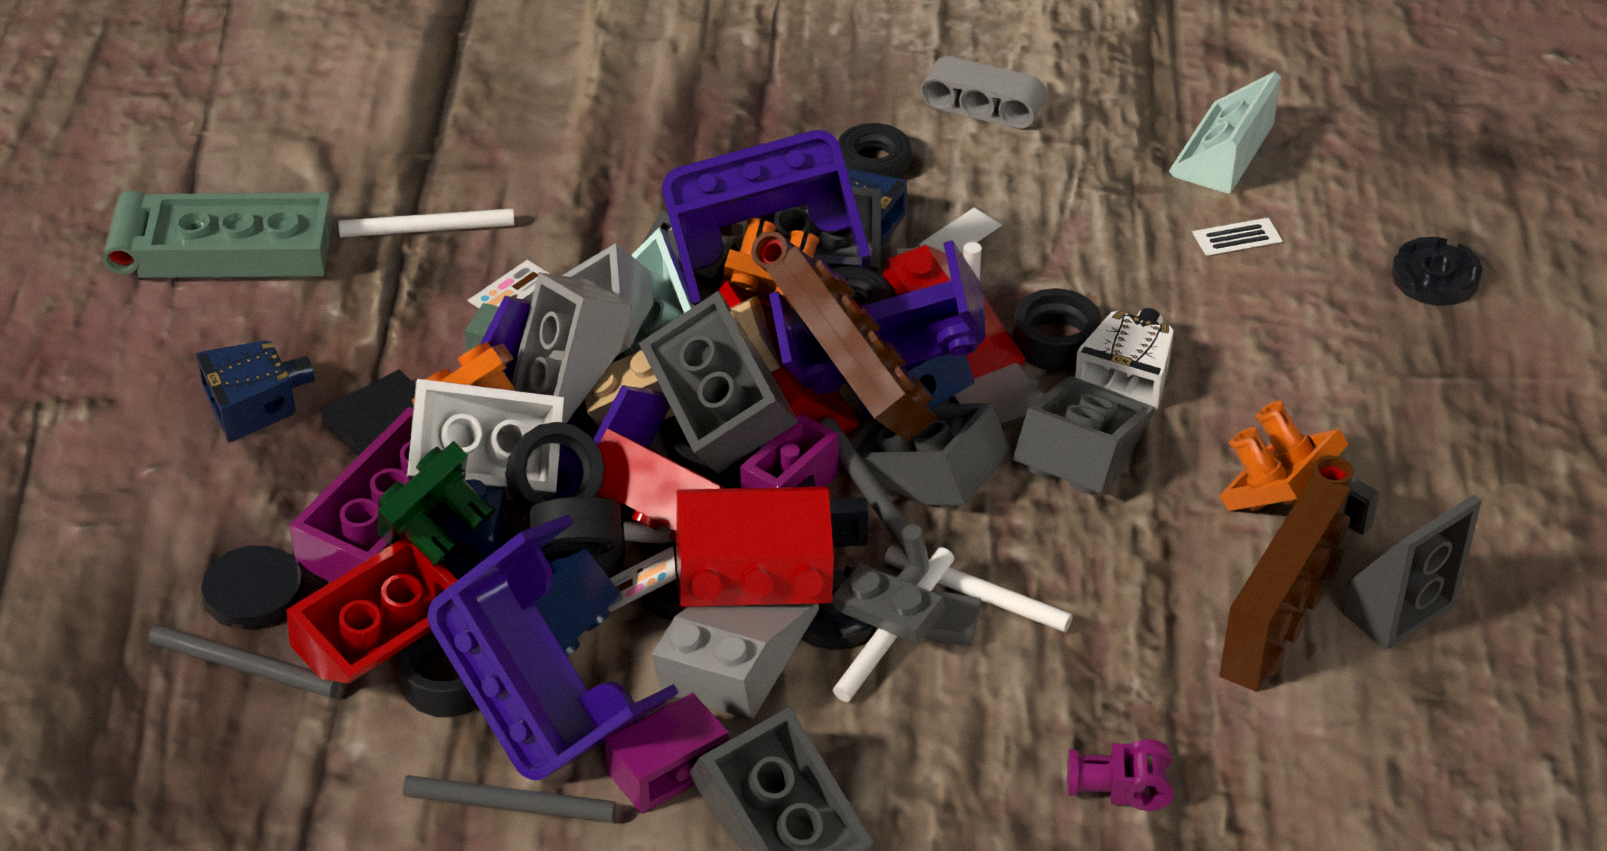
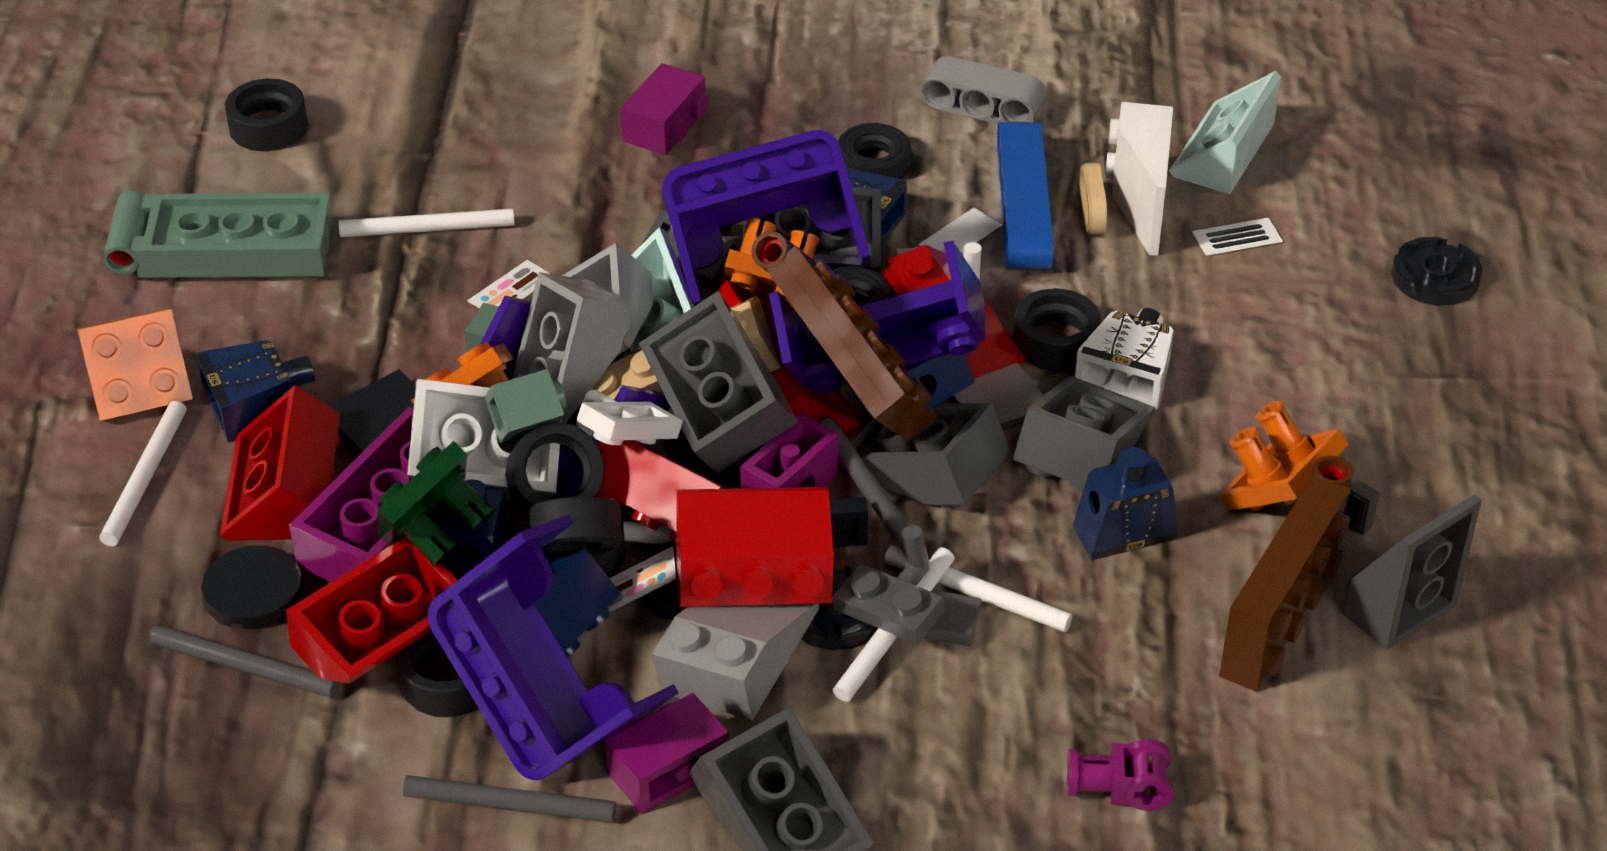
none -> orange plate [77,308,193,421]
none -> white bar [99,401,187,546]
none -> red slope [220,385,340,541]
none -> black tyre [224,78,308,151]
none -> sand green brick [484,368,567,443]
none -> white plate [576,390,683,445]
none -> magenta brick [620,63,709,155]
none -> blue beam [997,122,1053,270]
none -> dark blue torso [1073,447,1178,560]
none -> tan tile [1080,163,1107,234]
none -> white slope [1105,102,1173,256]

